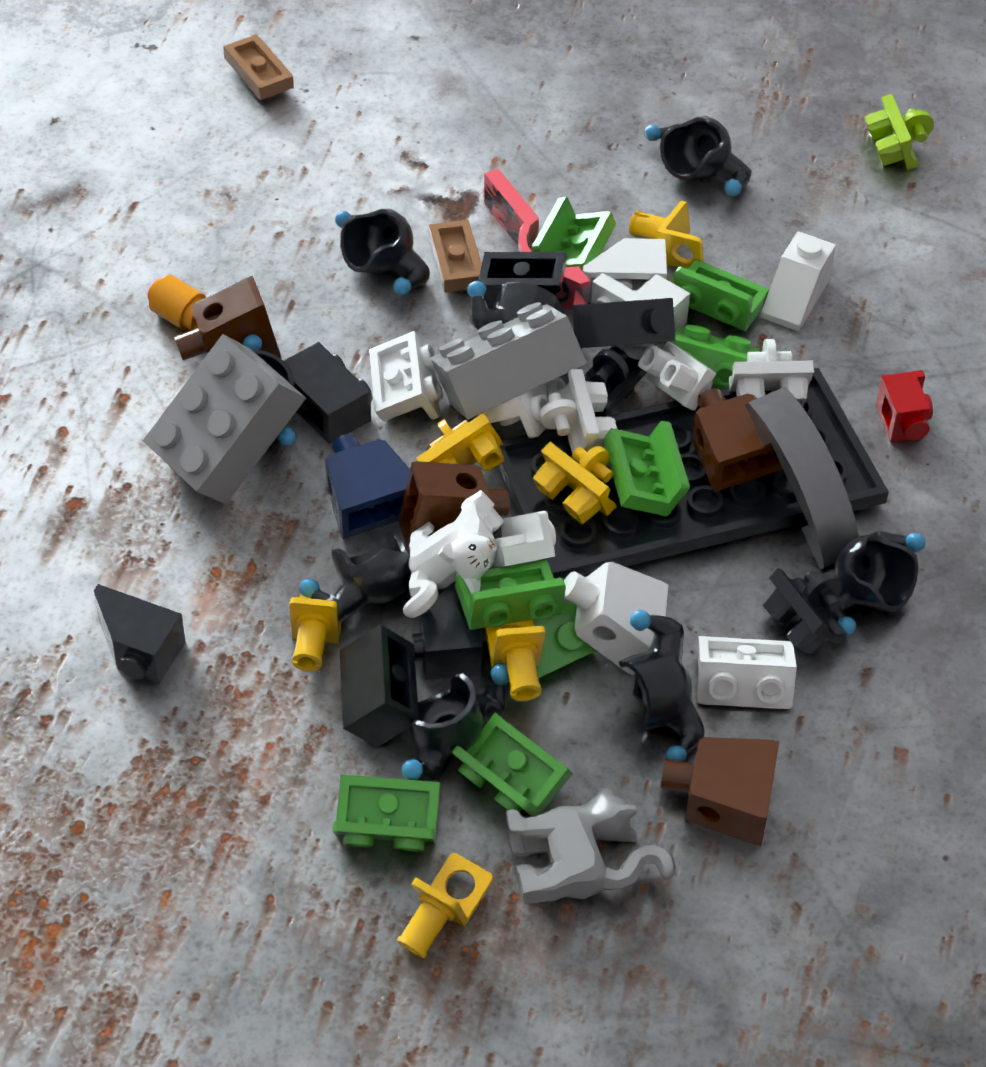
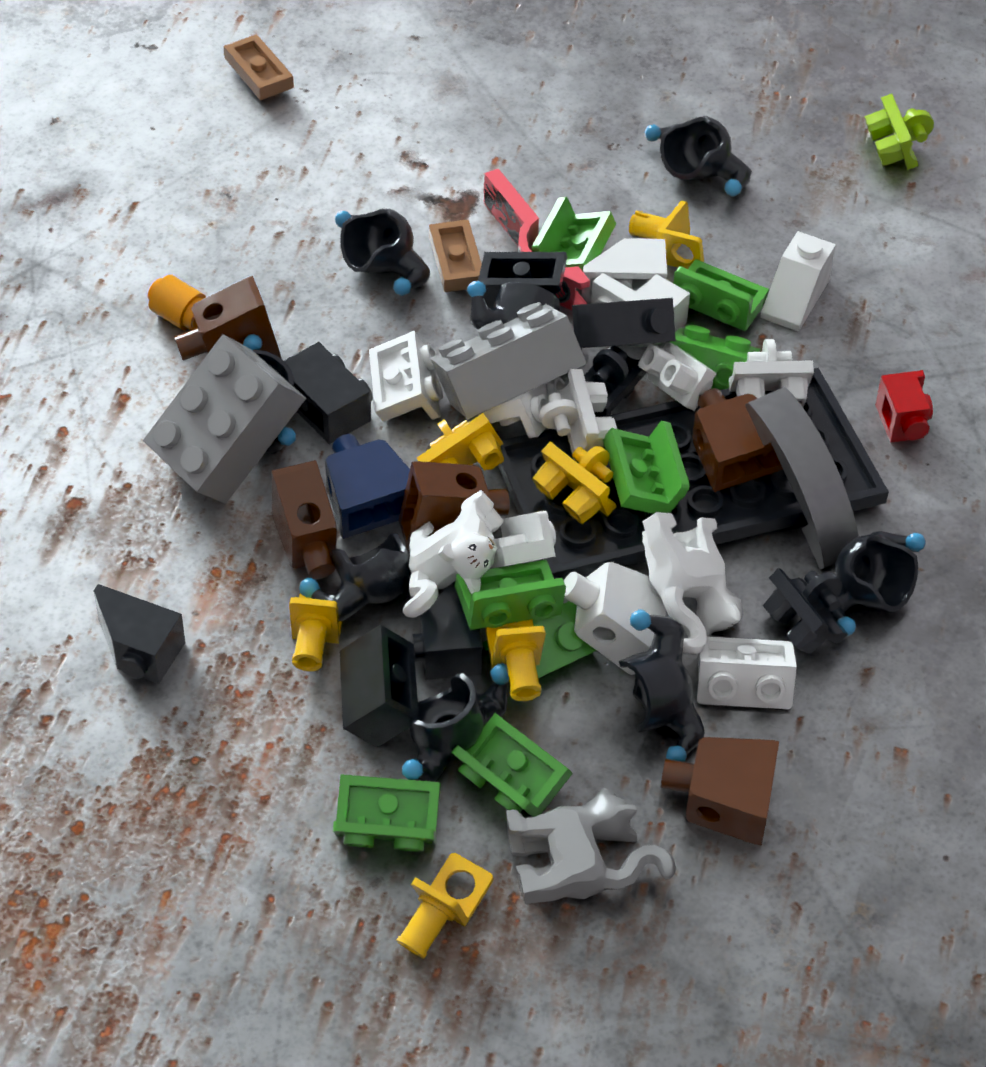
none -> reddish brown torso [272,460,337,579]
none -> white animal [642,512,743,654]

